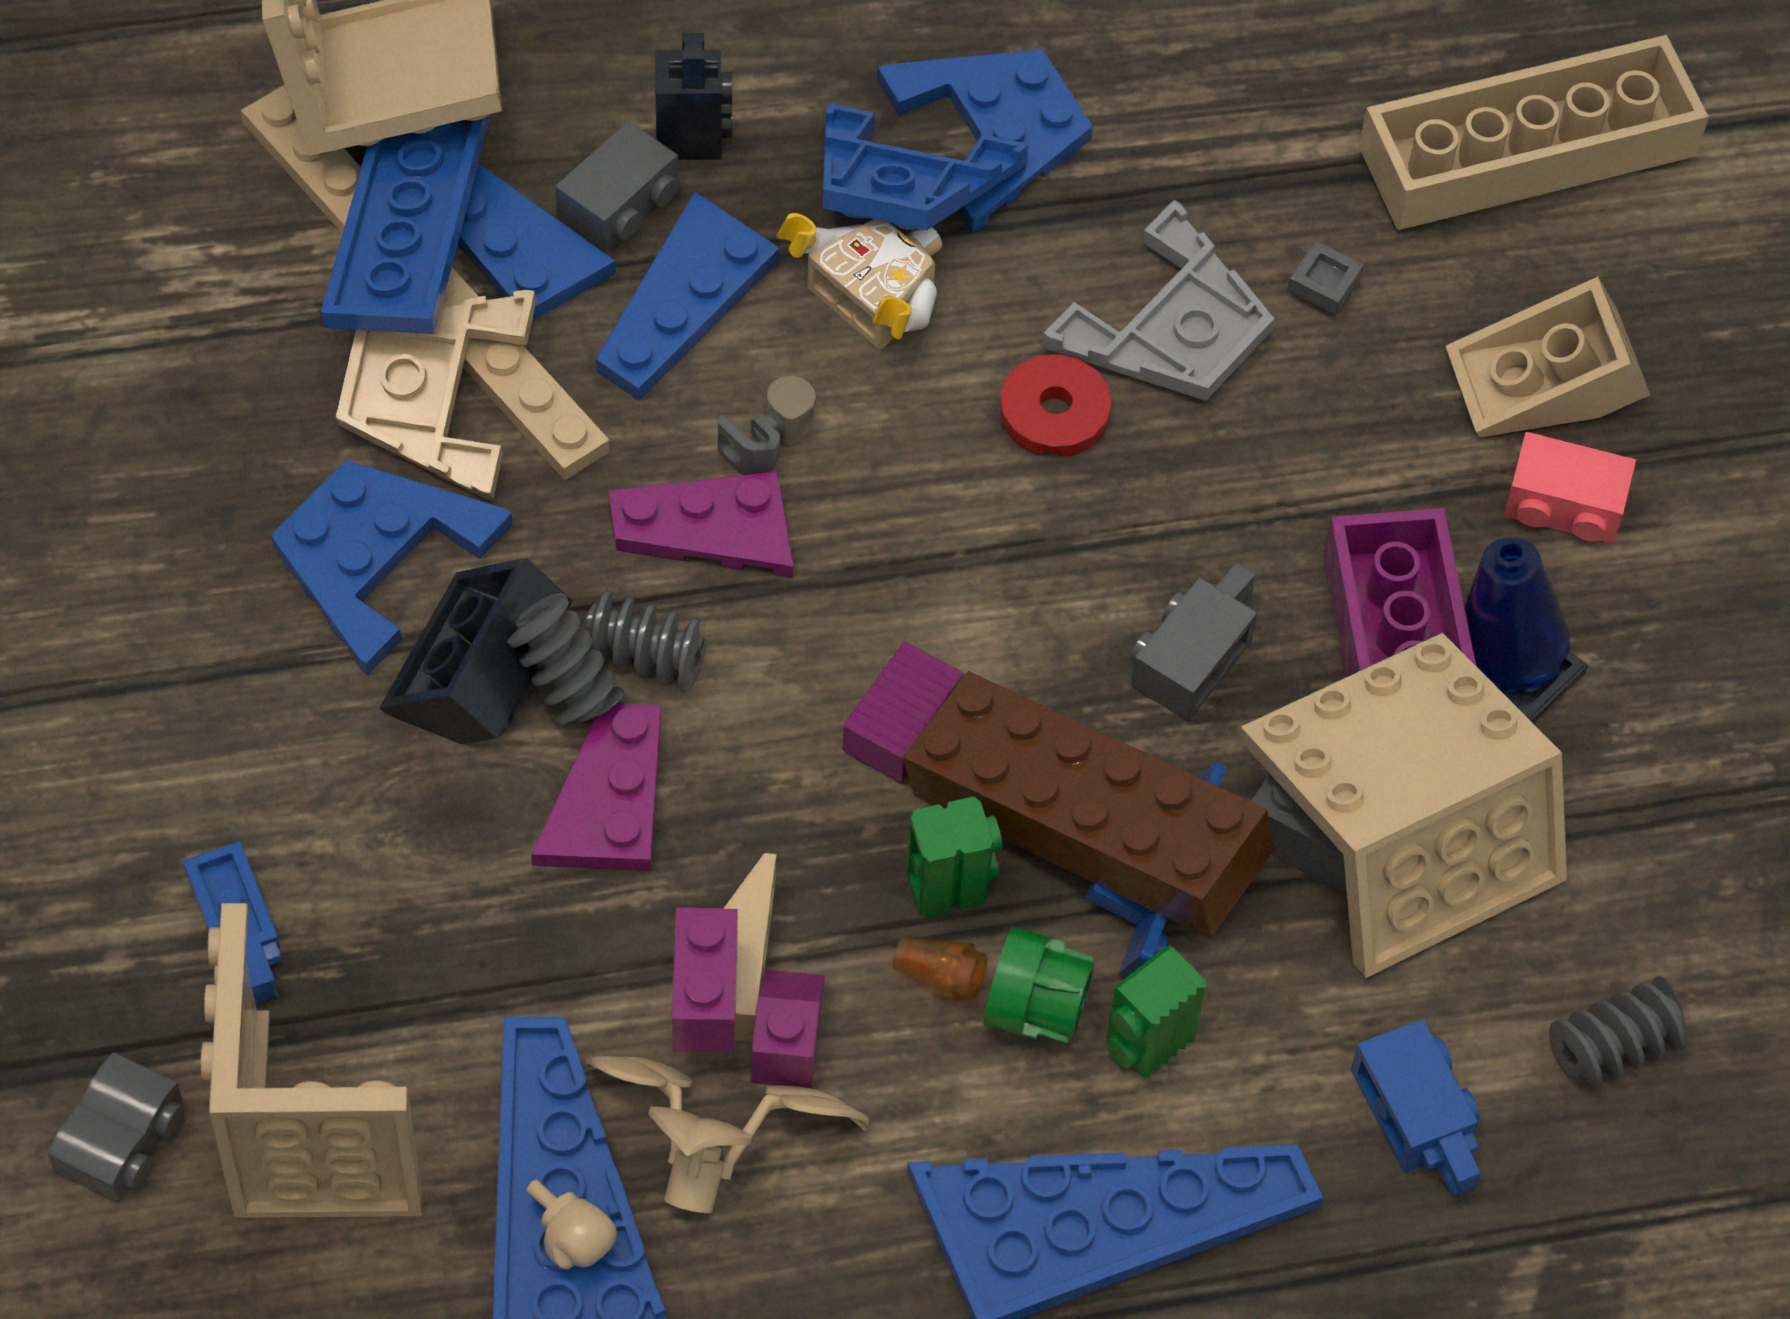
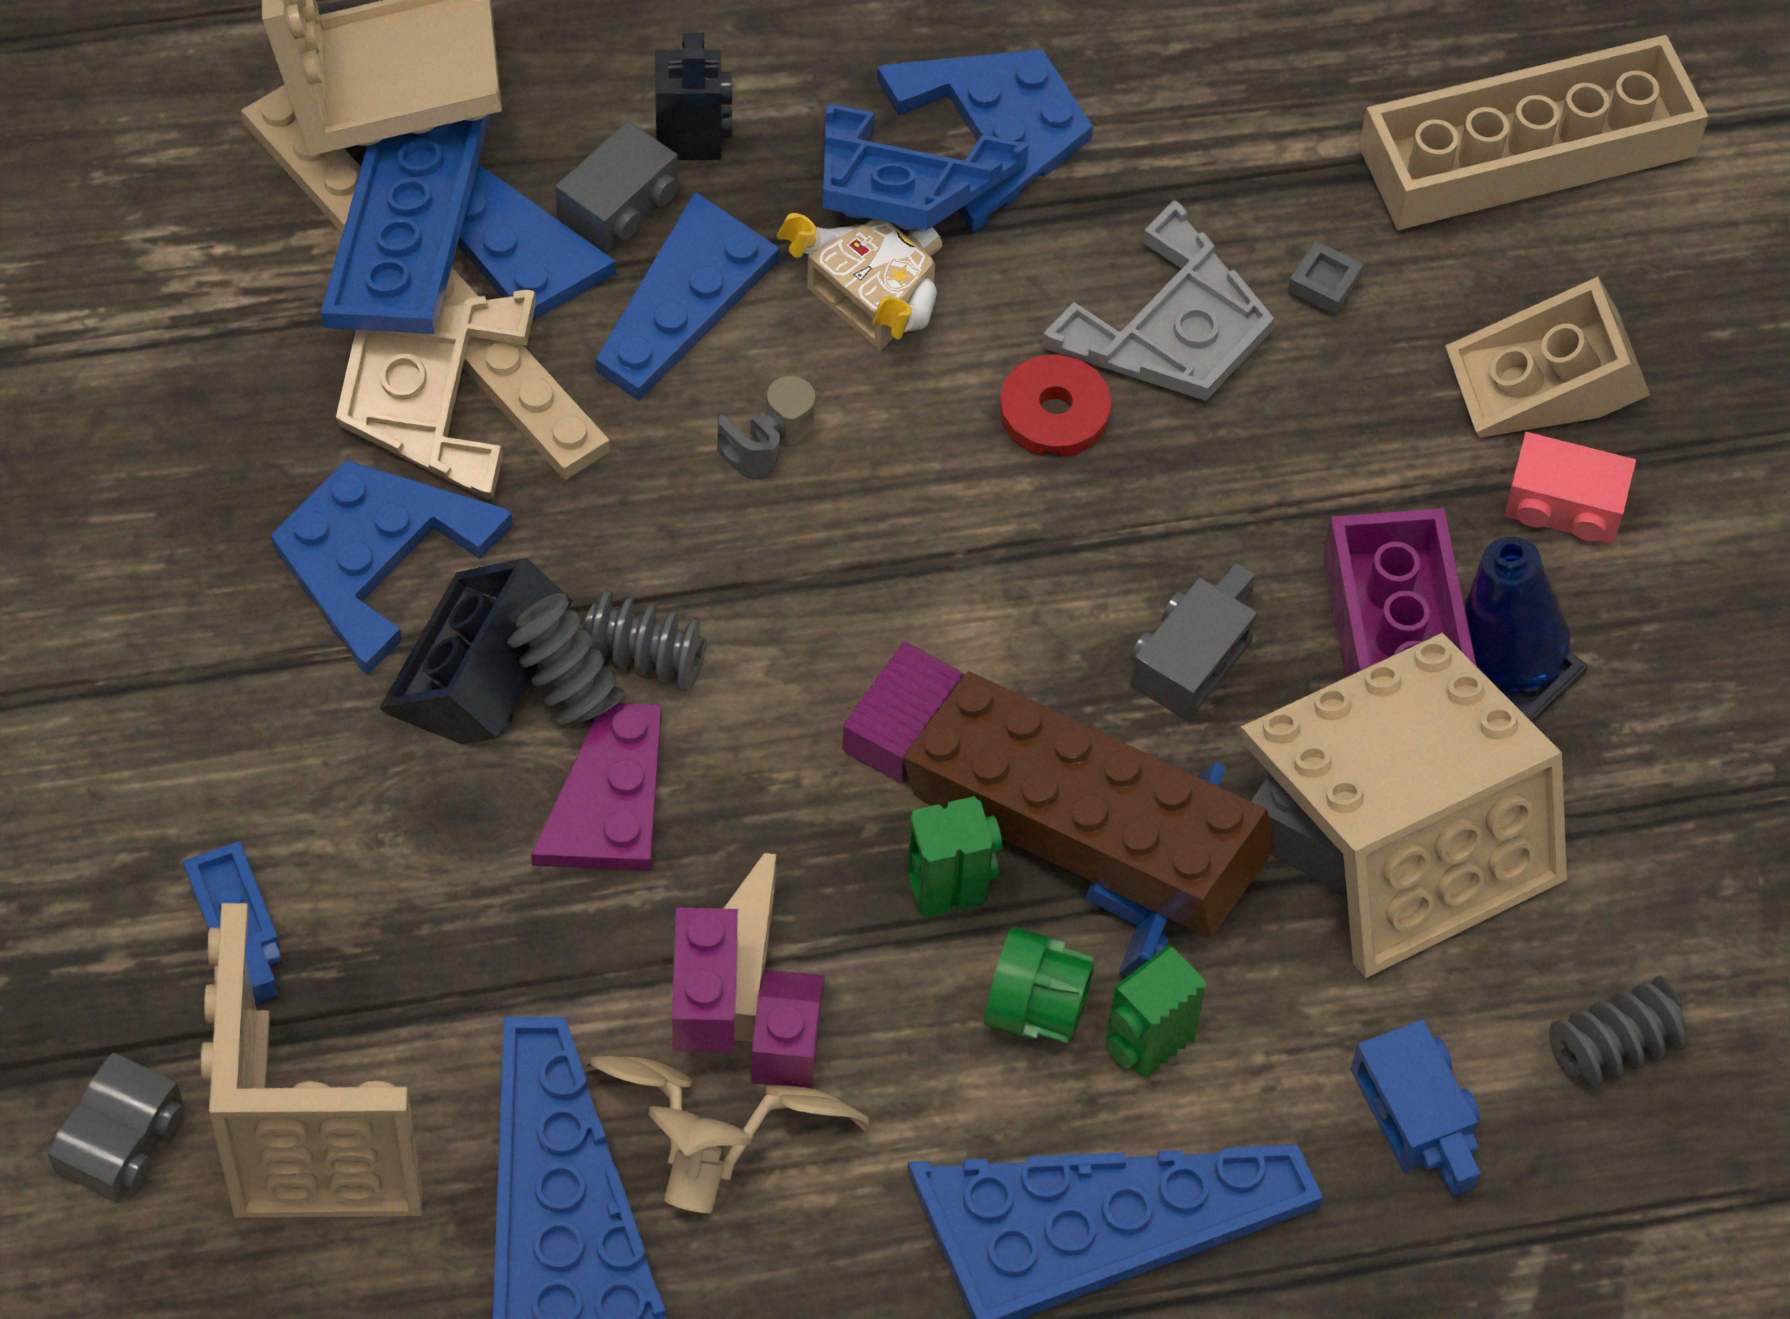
tan piece [527,1180,617,1269] -> none
magenta wing [608,471,793,578] -> none
clear orange cone [893,935,987,1001] -> none

